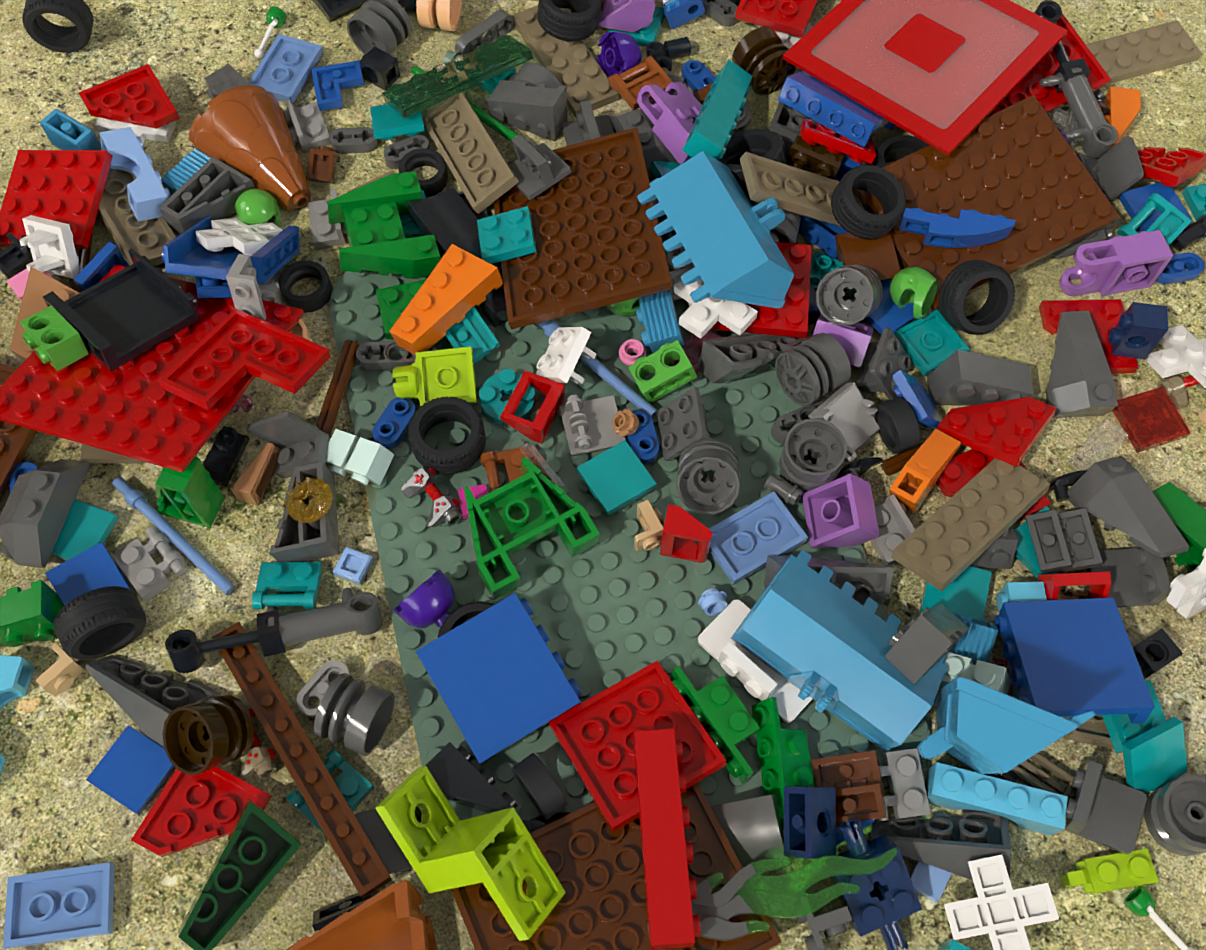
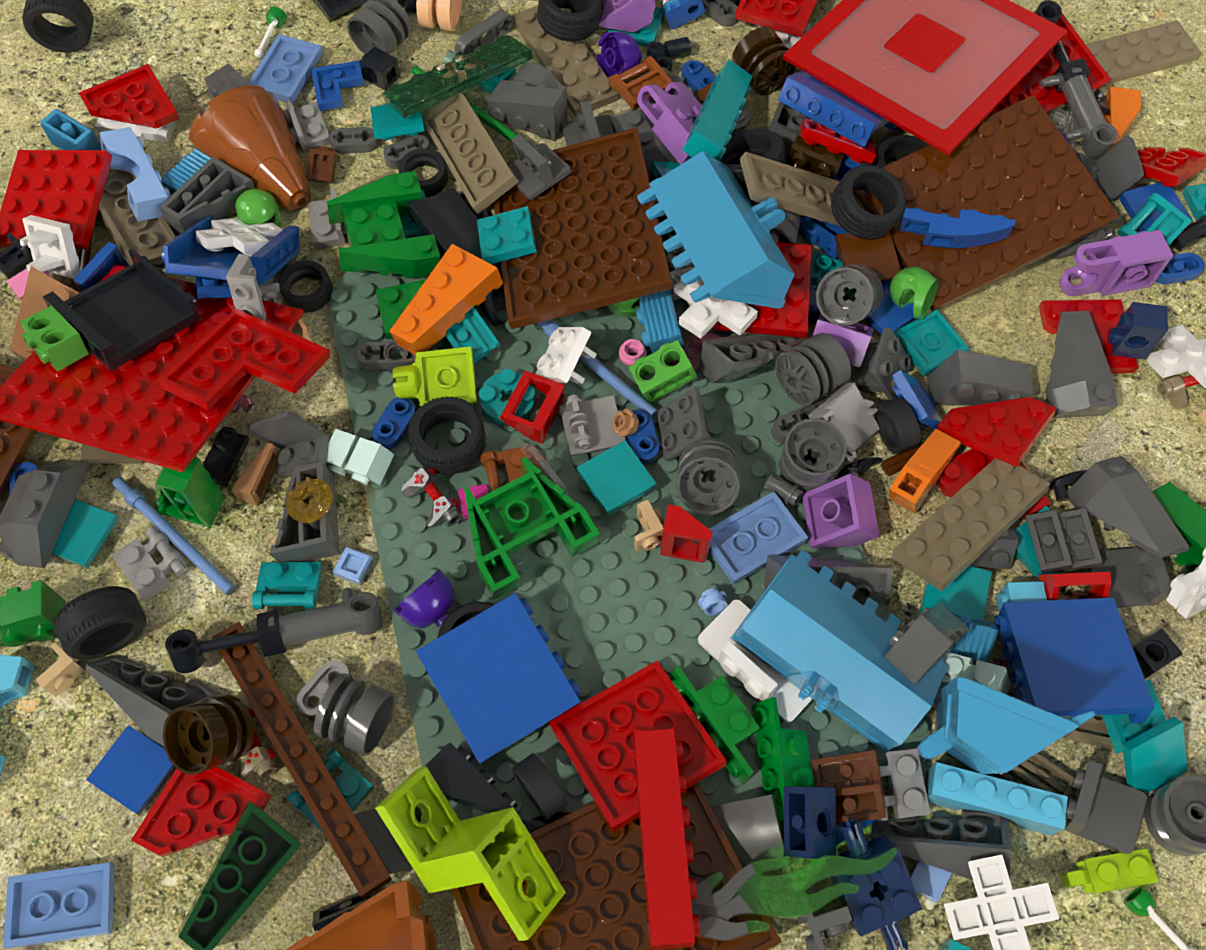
blue tile [45,542,131,606] -> none
reddish brown axle [316,340,360,438] -> none
light grey bracket [870,494,917,566] -> none
black tyre [938,260,1015,335] -> none
clear red tile [1112,386,1191,453] -> none

